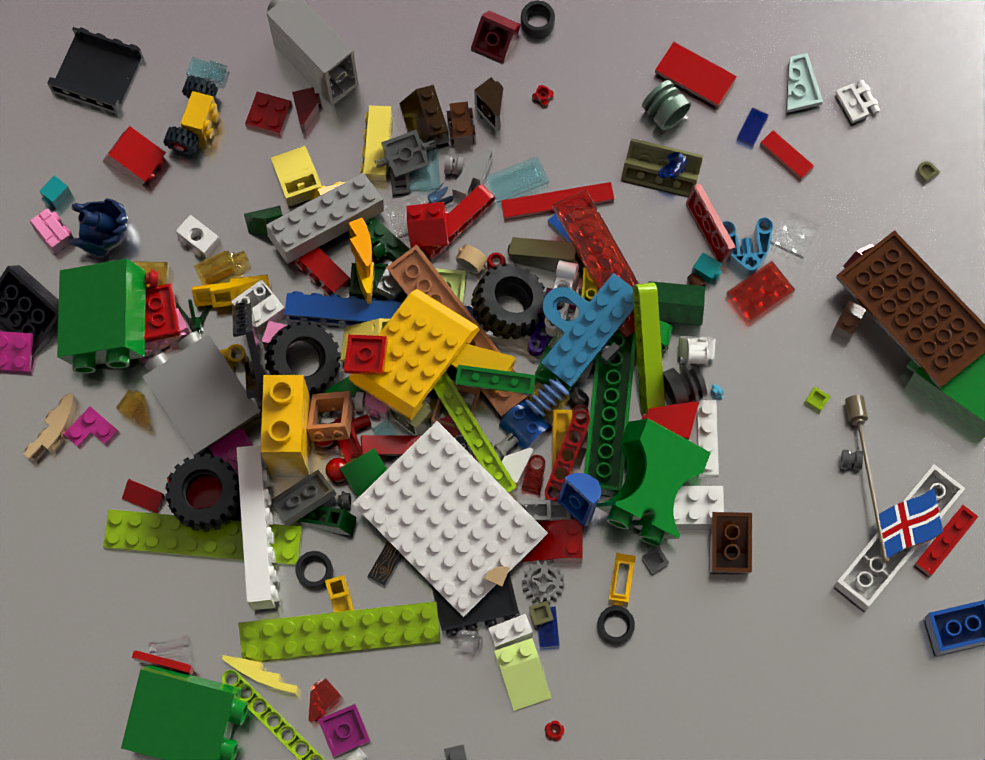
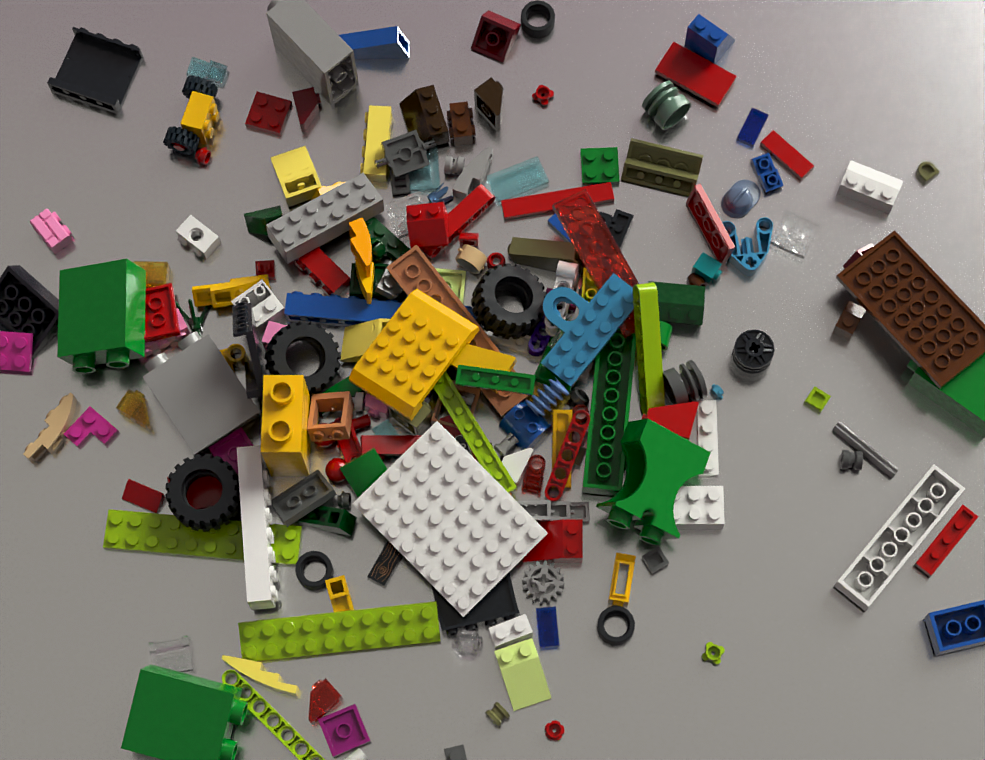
teal brick [39,175,71,209] -> none
dark blue piece [70,198,128,257] -> none
red slope [103,126,166,185] -> none
red tile [132,650,194,675] -> none
red plate [146,269,158,288] -> none
clear yellow hinge [194,251,249,285] -> none
red plate [344,334,388,375] -> none
tan tile [484,566,510,586] -> none
olive tile [529,601,554,627] -> none
blue brick [557,473,601,527] -> none
dark grey plate [600,342,620,366] -> none
clear blue plate [658,152,688,179] -> none
white piece [678,336,716,366] -> none
reddish brown slope [710,512,752,573] -> none
clear red plate [726,261,795,323] -> none
light aqua wing [787,53,823,113] -> none
white plate [835,80,880,124] -> none
flag [845,395,943,563] -> none
none -> red plate [195,147,211,165]
none -> red tile [255,260,276,280]
none -> blue slope [339,26,409,59]
none -> red slope [459,232,479,247]
none -> olive wheel [485,702,510,727]
none -> green plate [580,147,620,186]
none -> black plate [593,209,634,250]
none -> blue slope [684,14,735,64]
none -> lime plate [702,642,725,665]
none -> sand blue piece [721,179,761,218]
none -> black wheel [731,329,775,378]
none -> blue slope [751,153,784,192]
none -> light grey axle [833,422,898,478]
none -> white slope [837,161,903,214]

